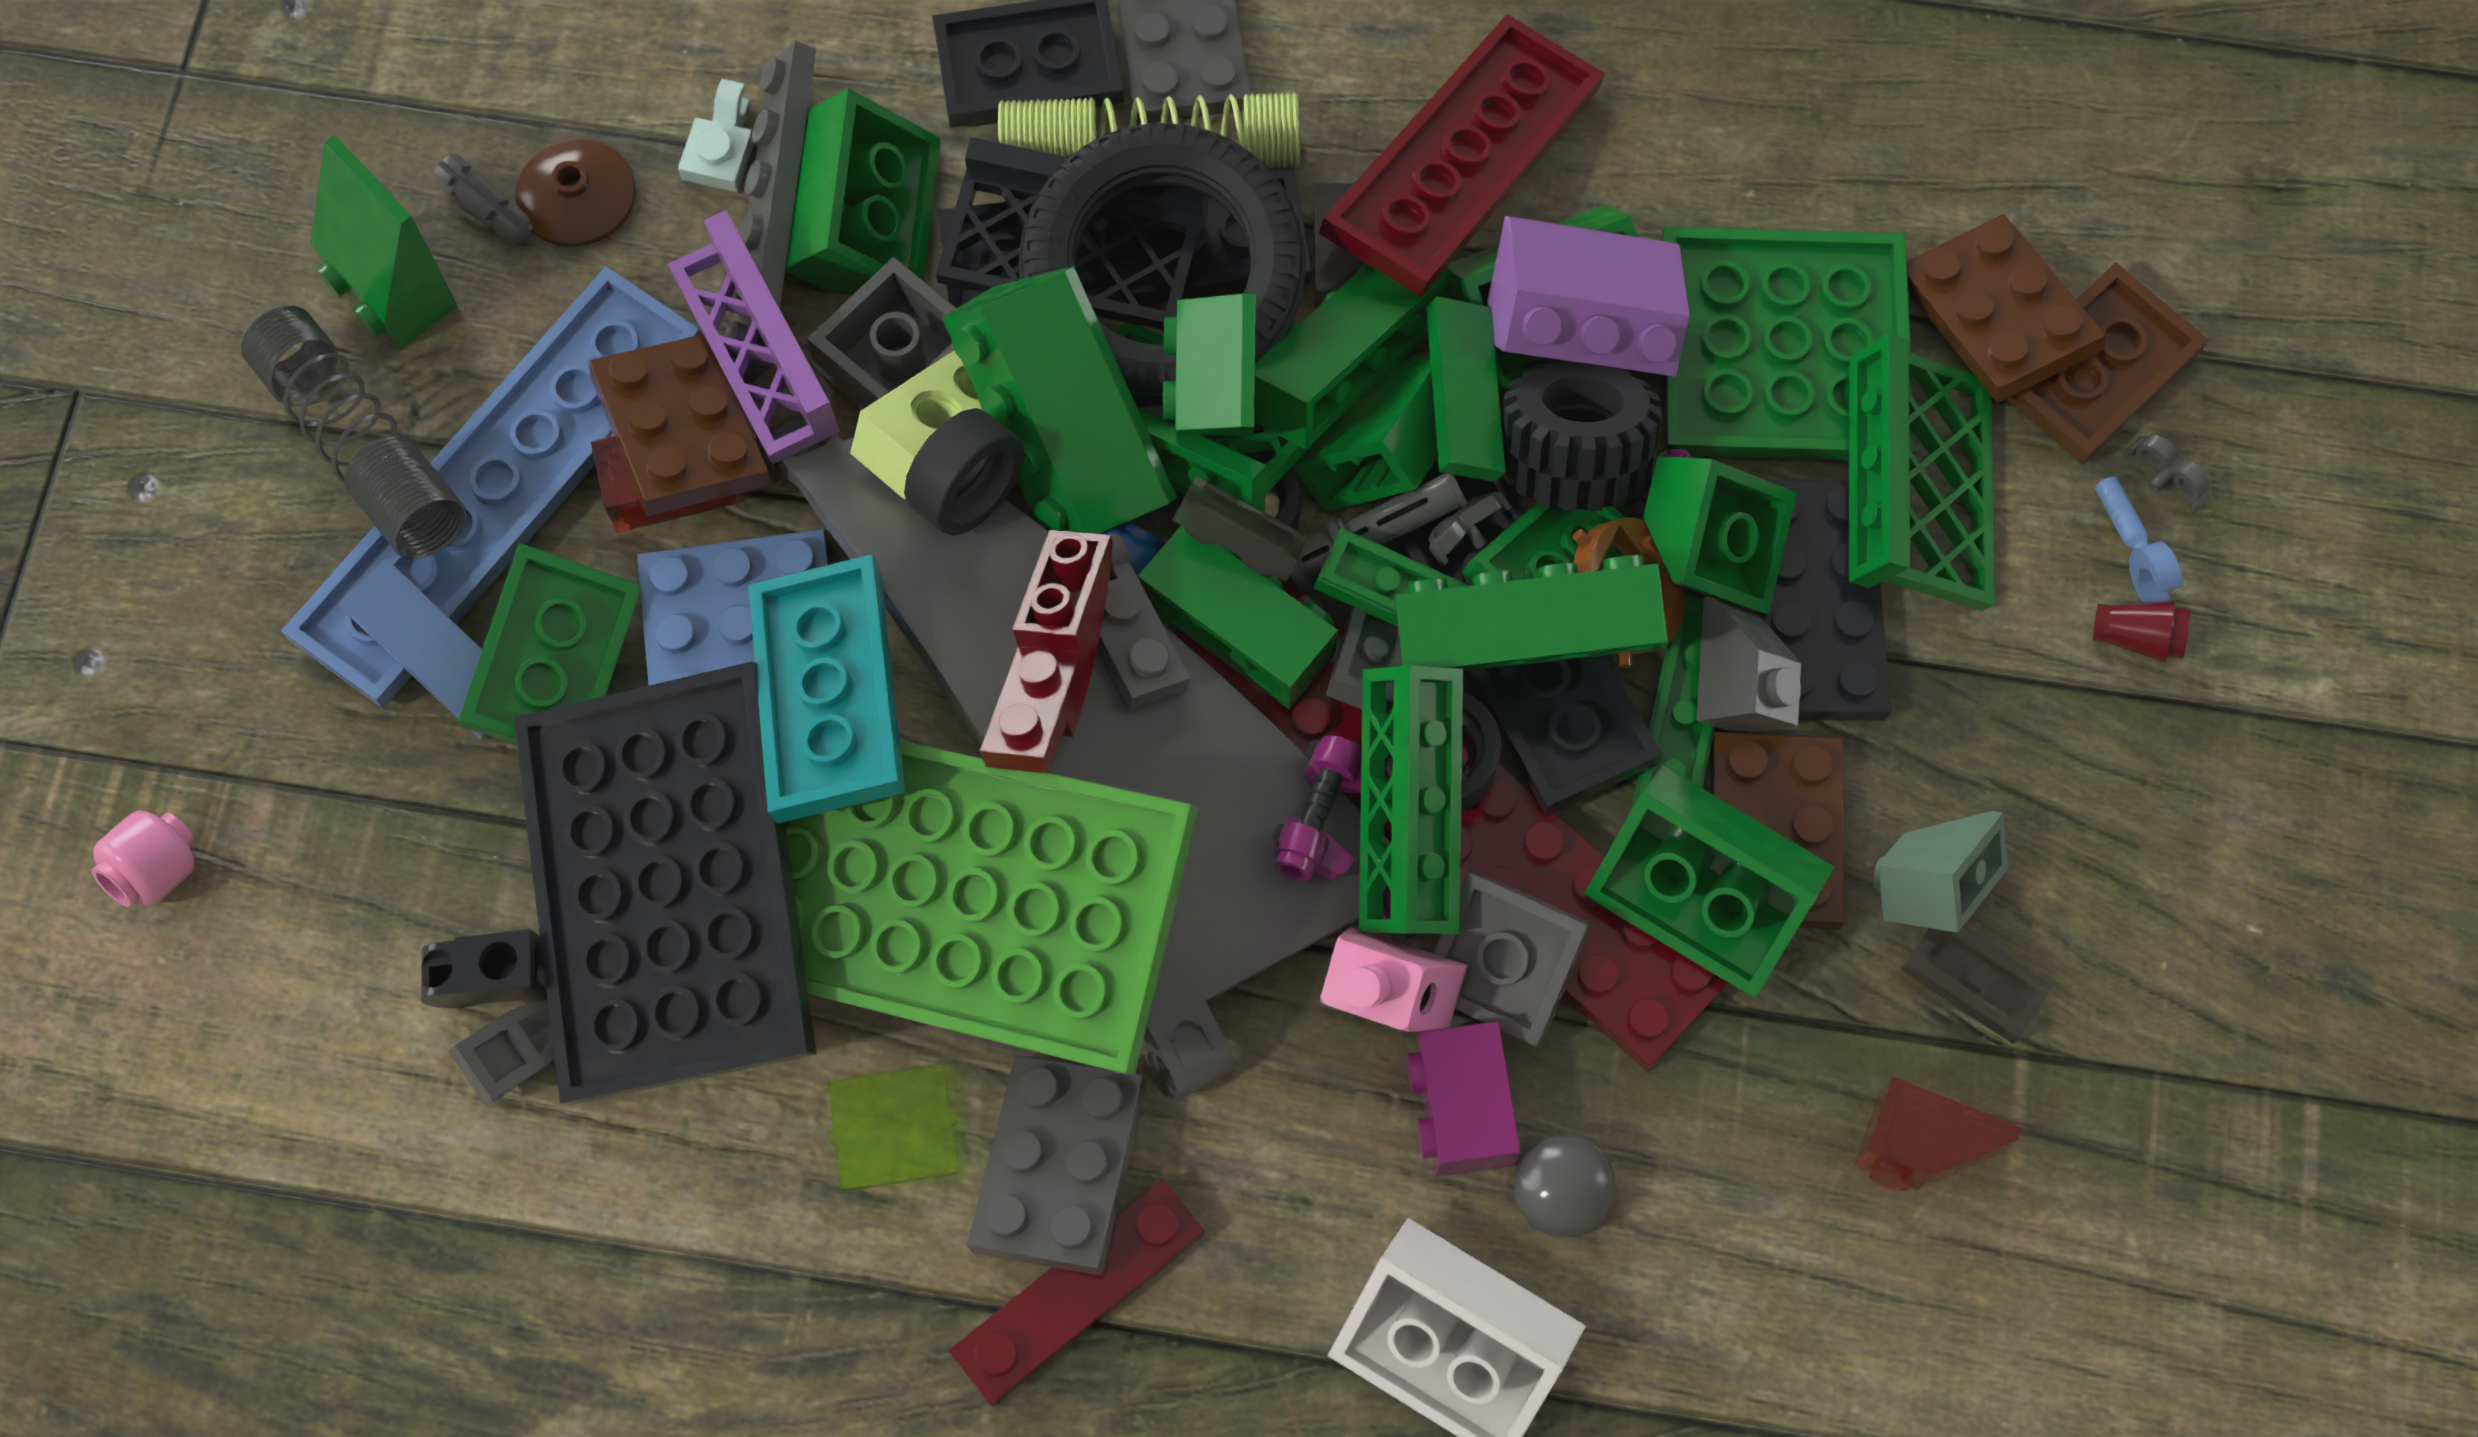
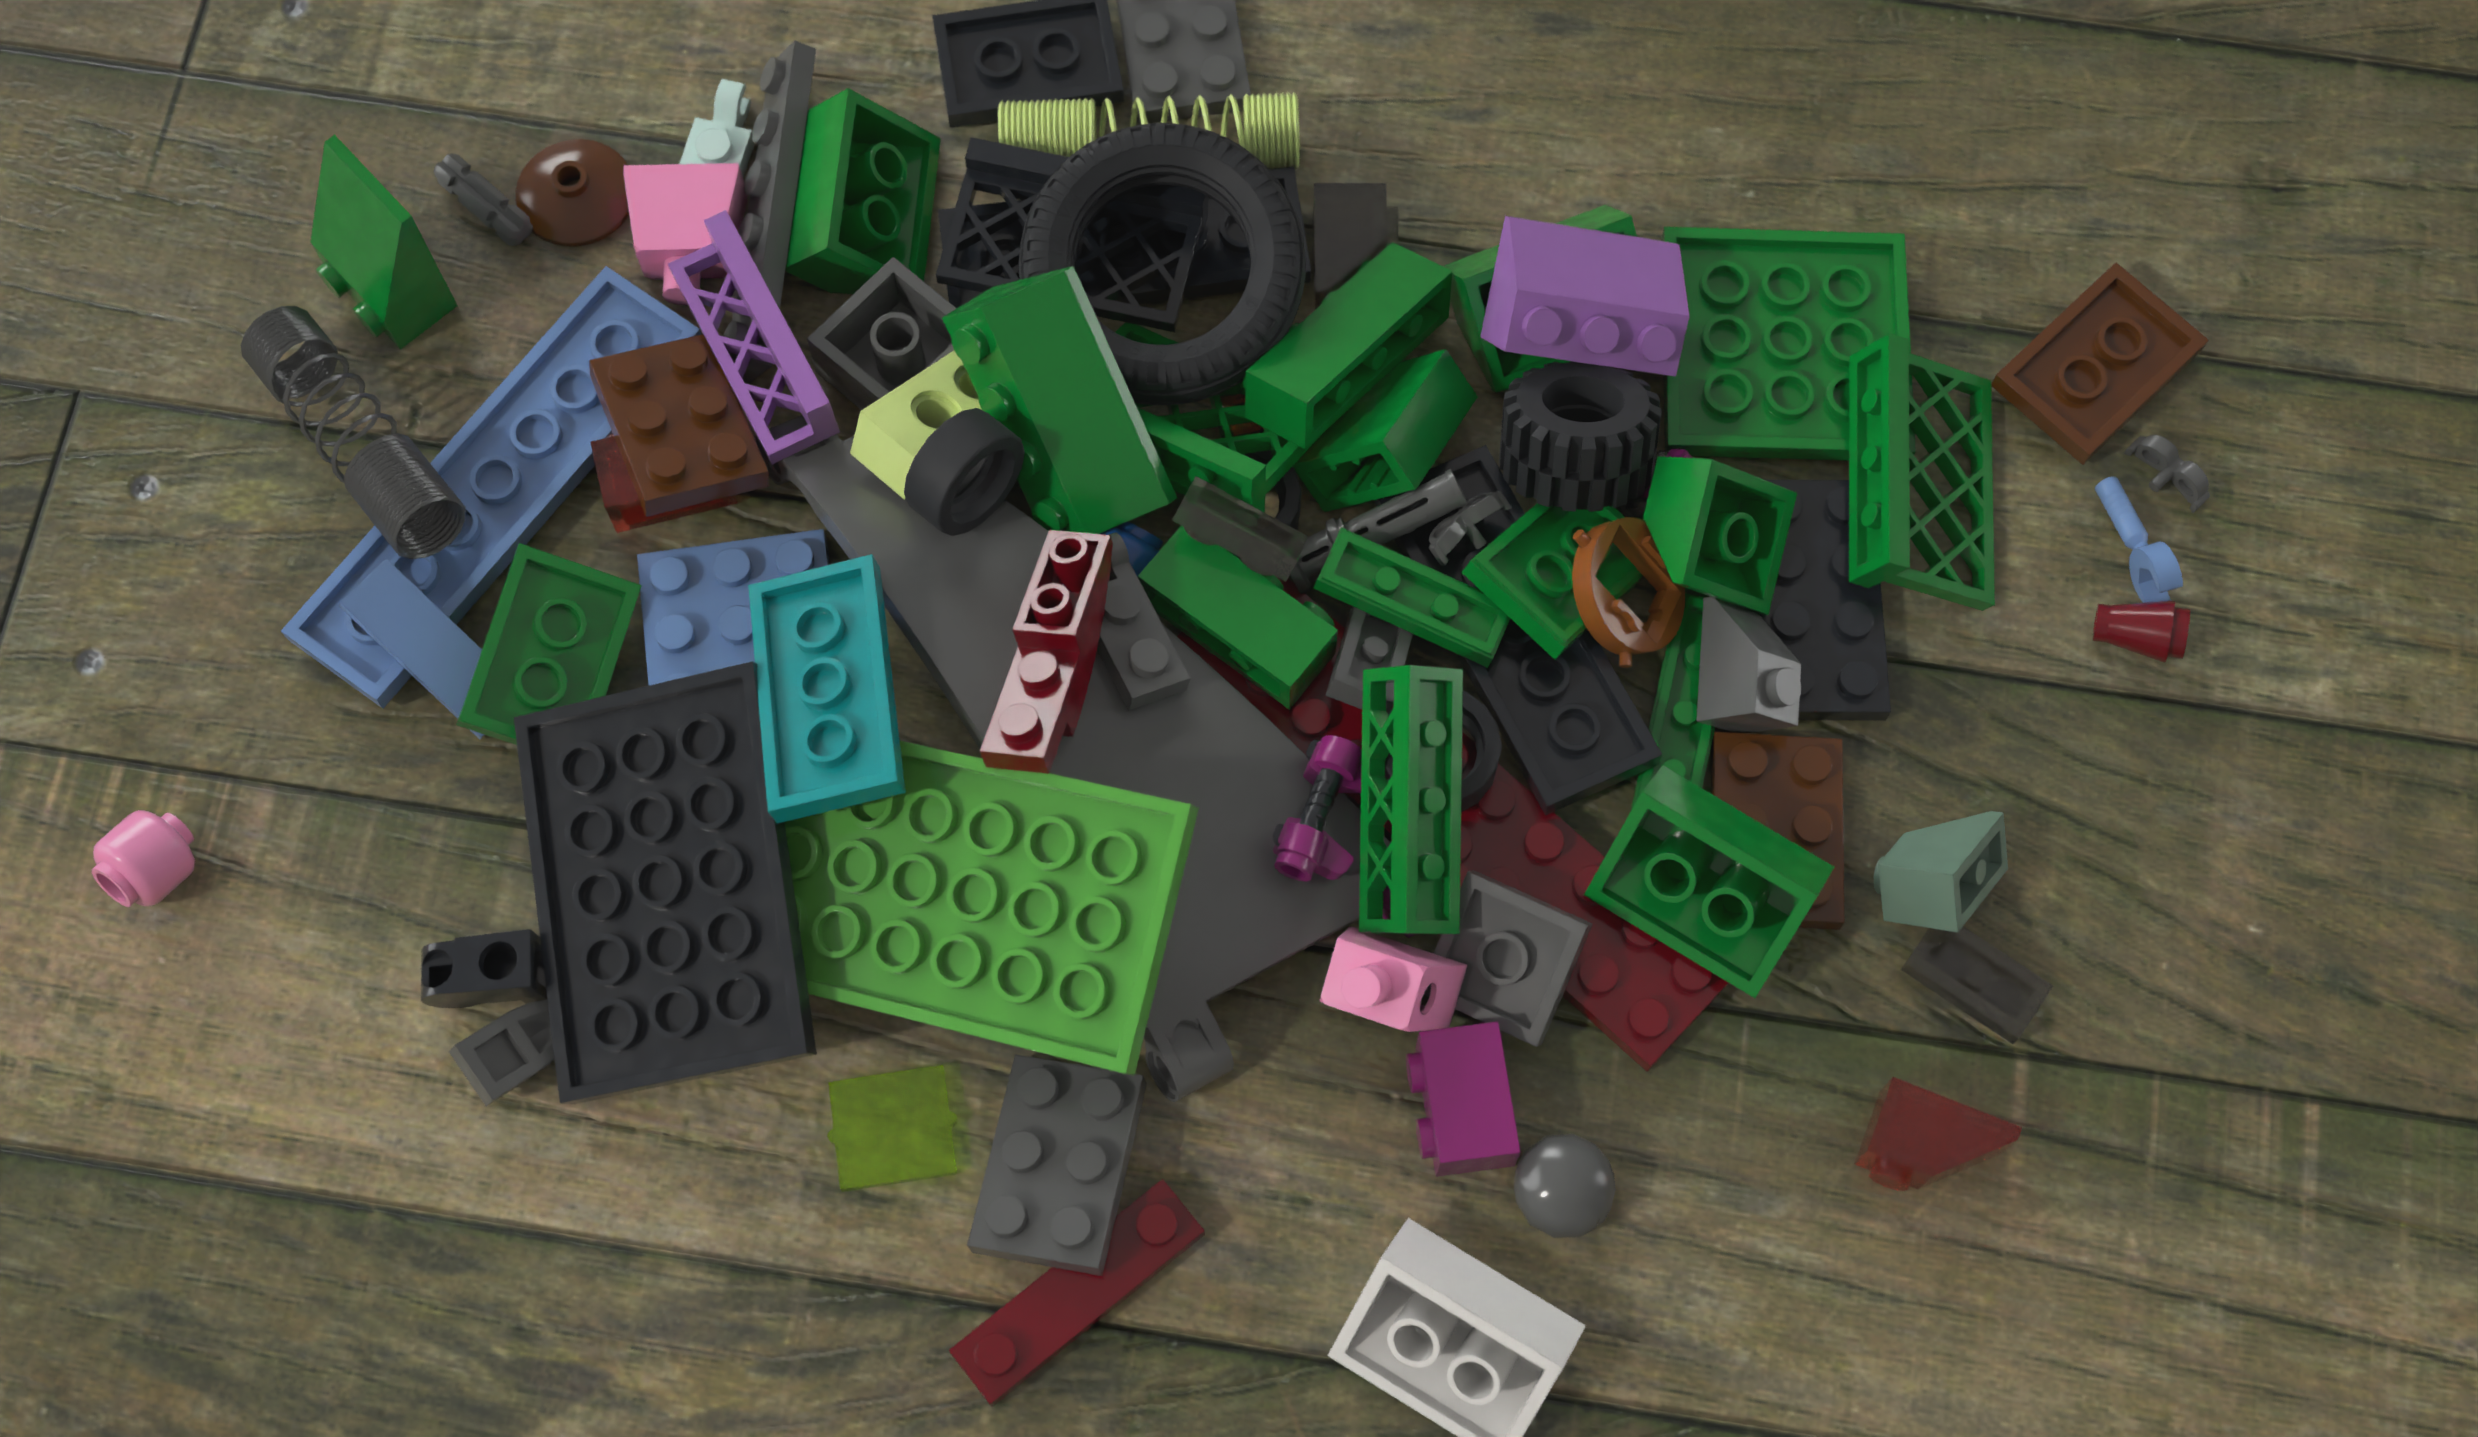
slope [1163,294,1256,436] -> none
dark red plate [1319,14,1605,297] -> none
green brick [1395,555,1668,672] -> none
green tile [1426,296,1506,482] -> none
reddish brown plate [1906,214,2106,403] -> none
none -> bright pink torso [623,163,748,305]

